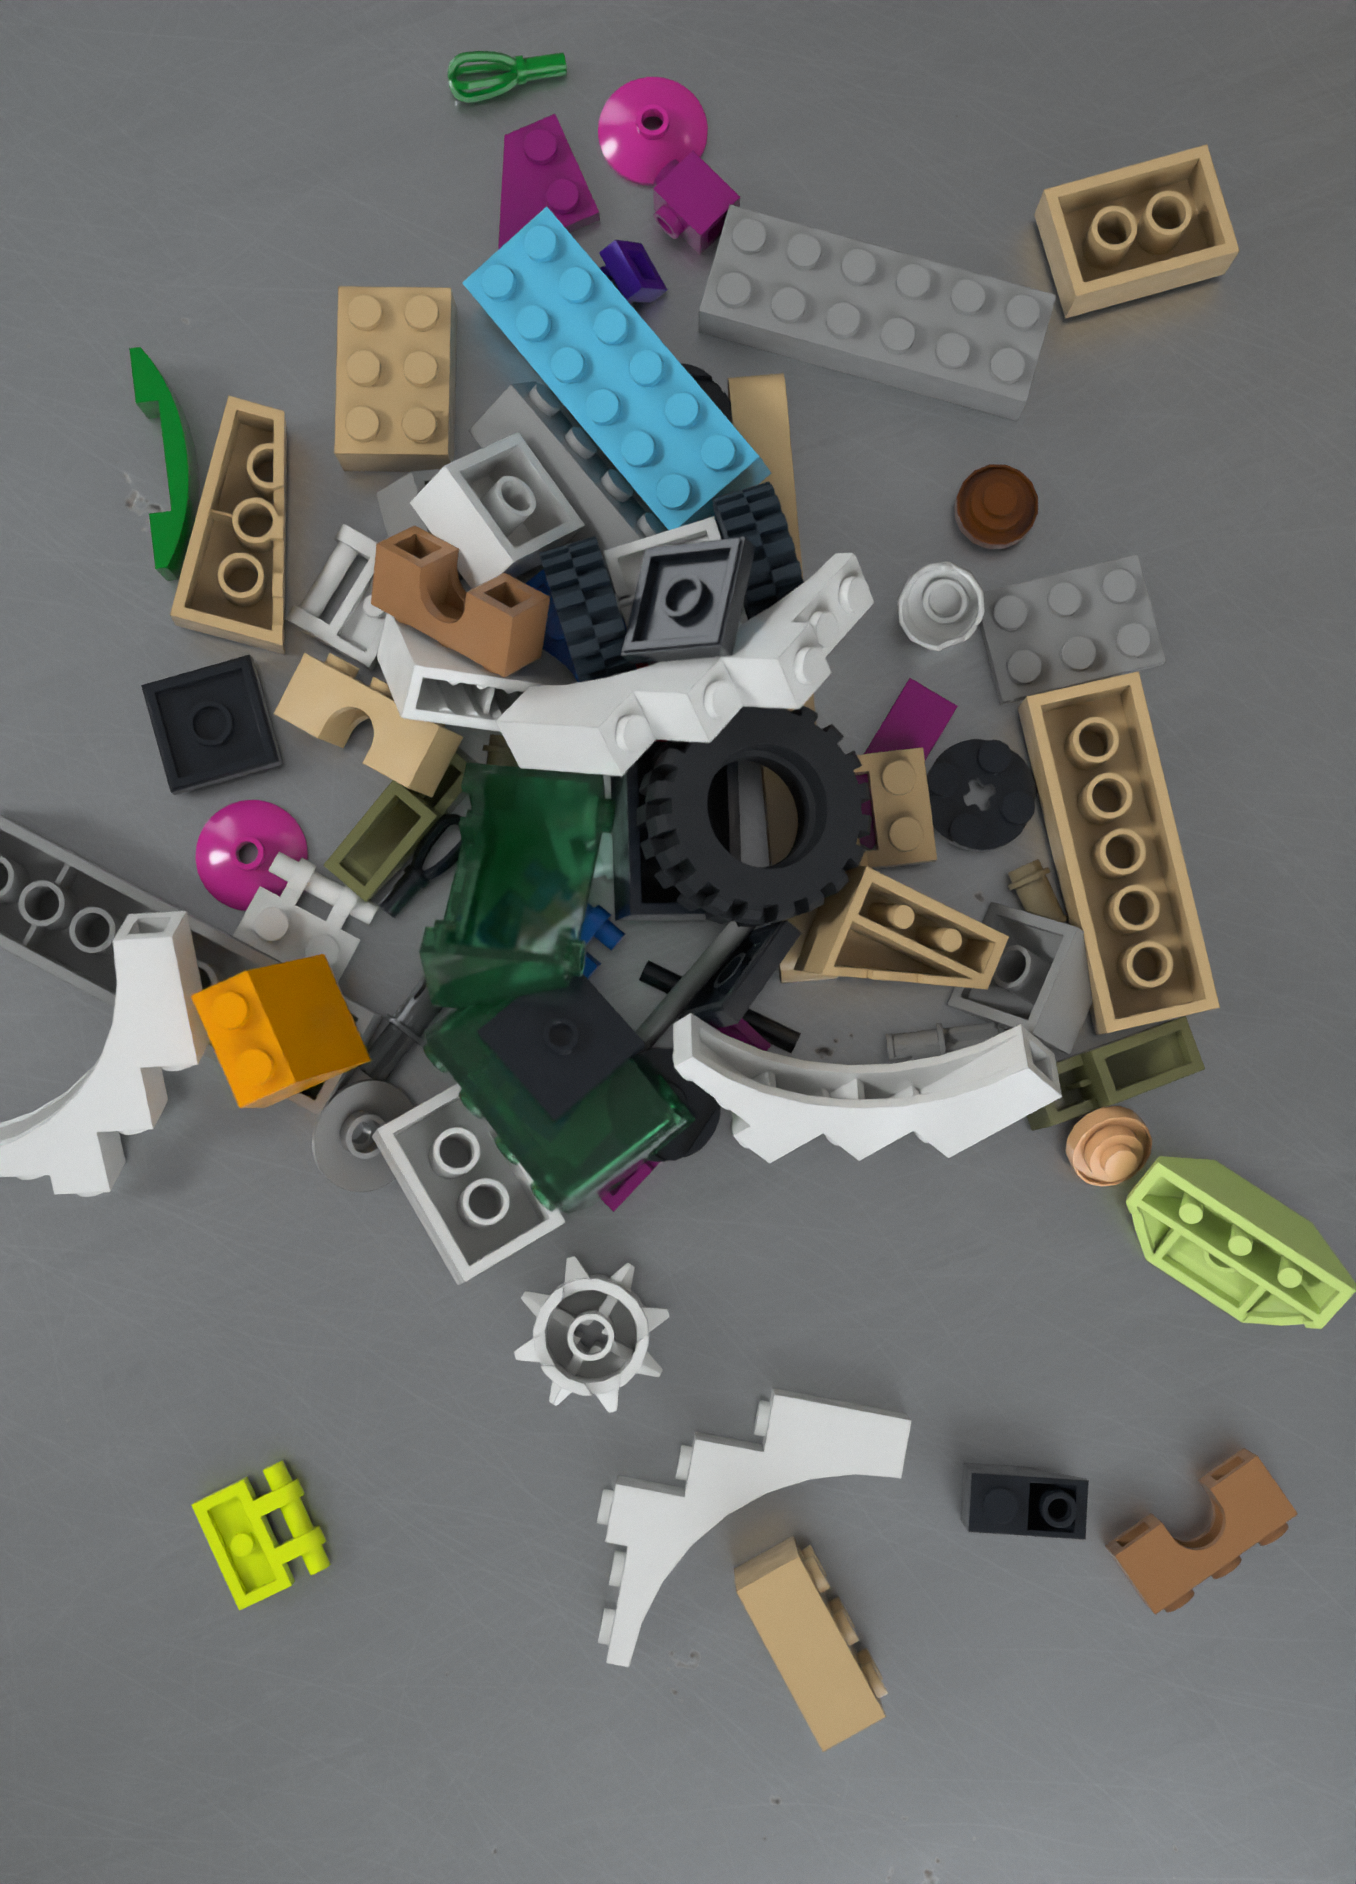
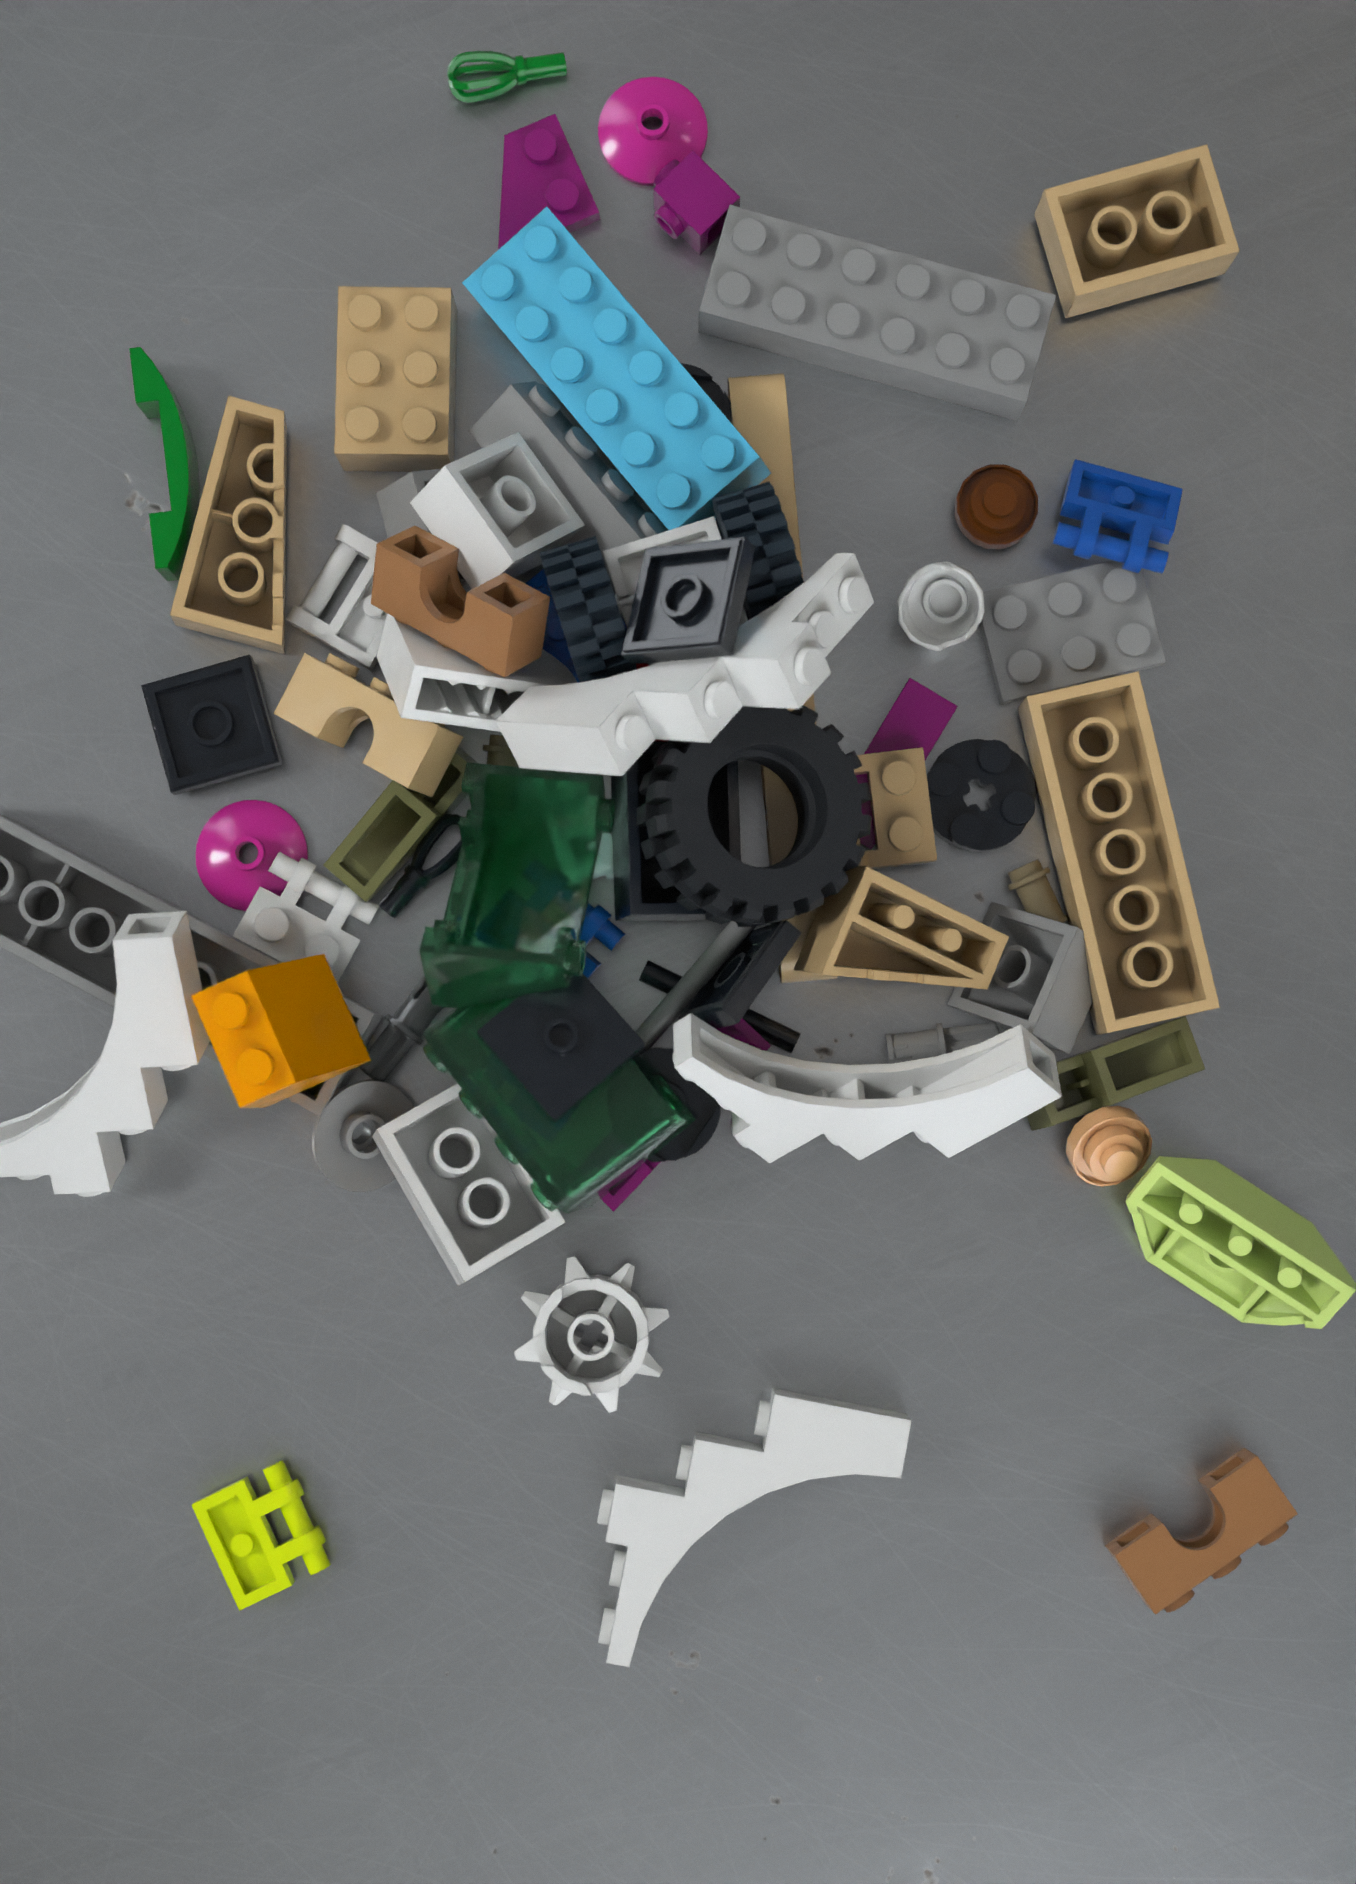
dark purple tile [599,240,668,305] -> none
tan brick [734,1535,888,1752] -> none
black slope [961,1463,1089,1540] -> none
none -> blue plate [1052,459,1183,574]

